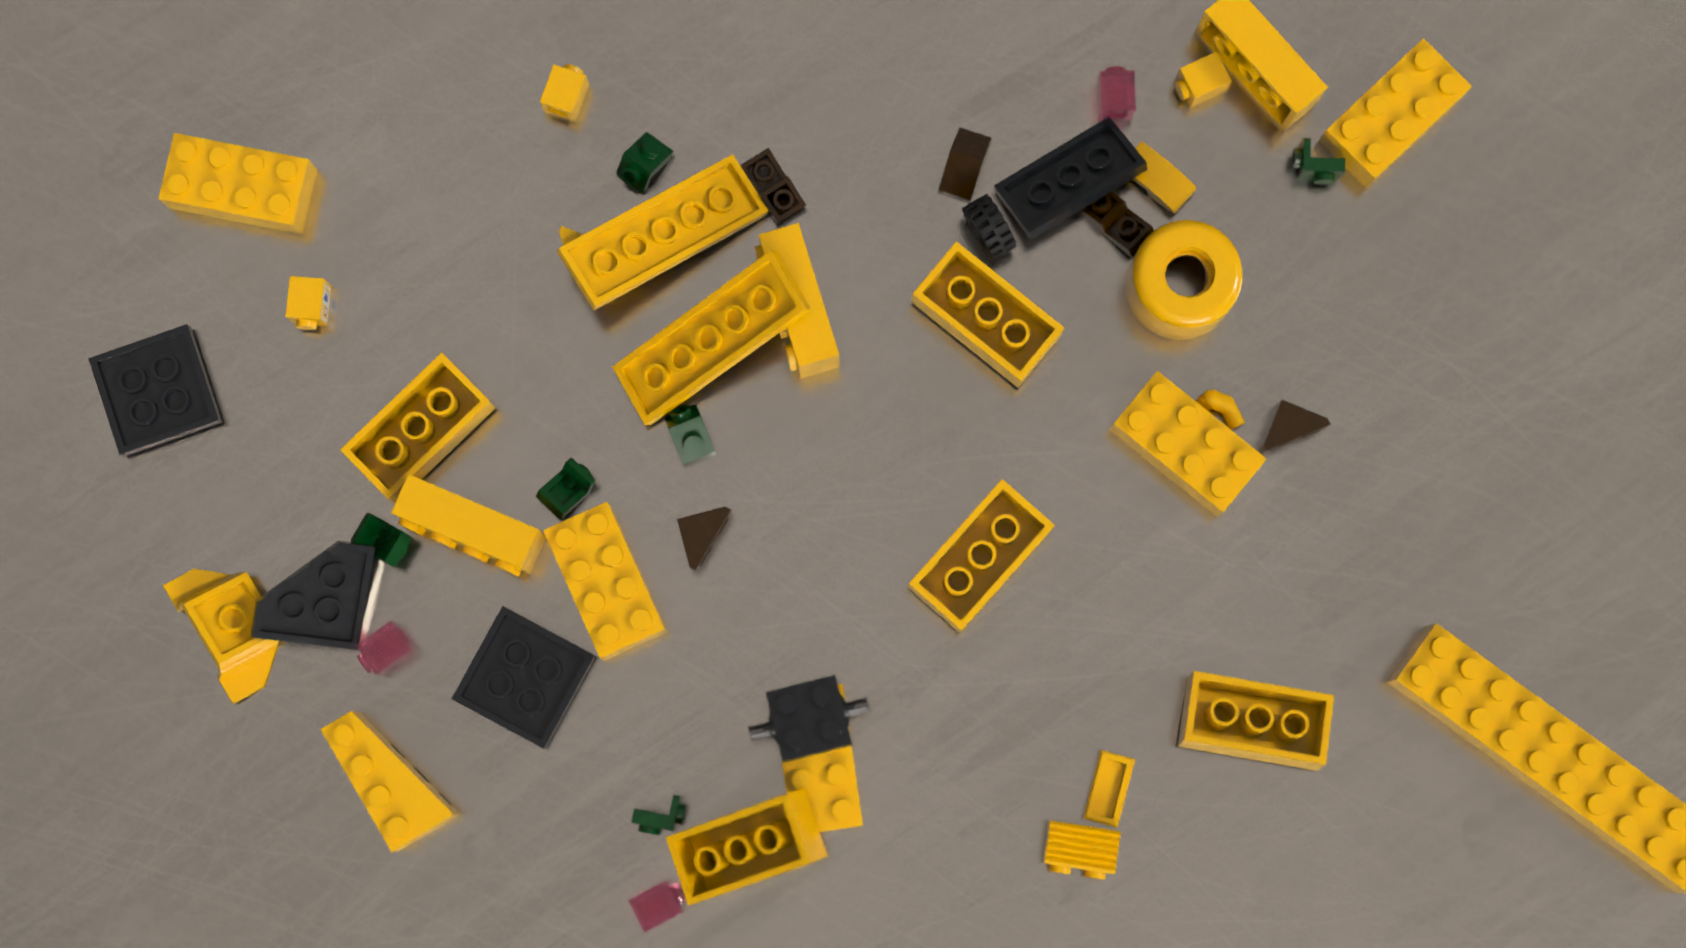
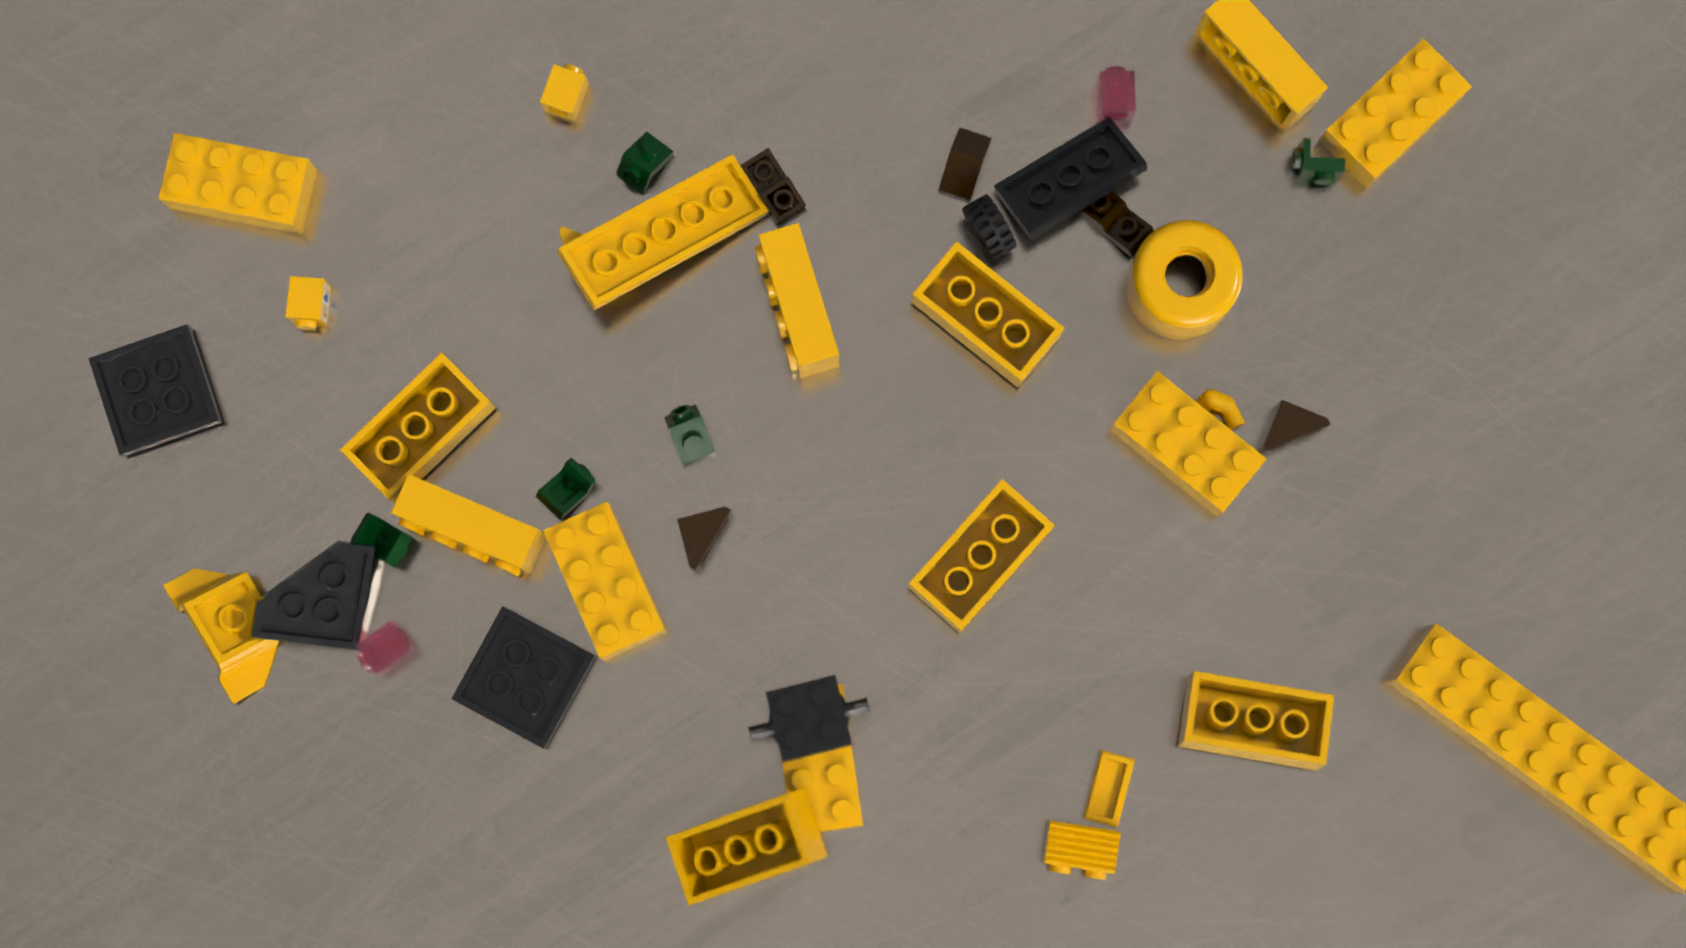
yellow wedge [320,711,460,852] -> none
yellow plate [612,250,811,425] -> none
clear pink brick [628,879,687,933] -> none
dark green bracket [631,795,687,835] -> none
yellow slope [1132,141,1197,214] -> none
yellow brick [1174,51,1232,108] -> none

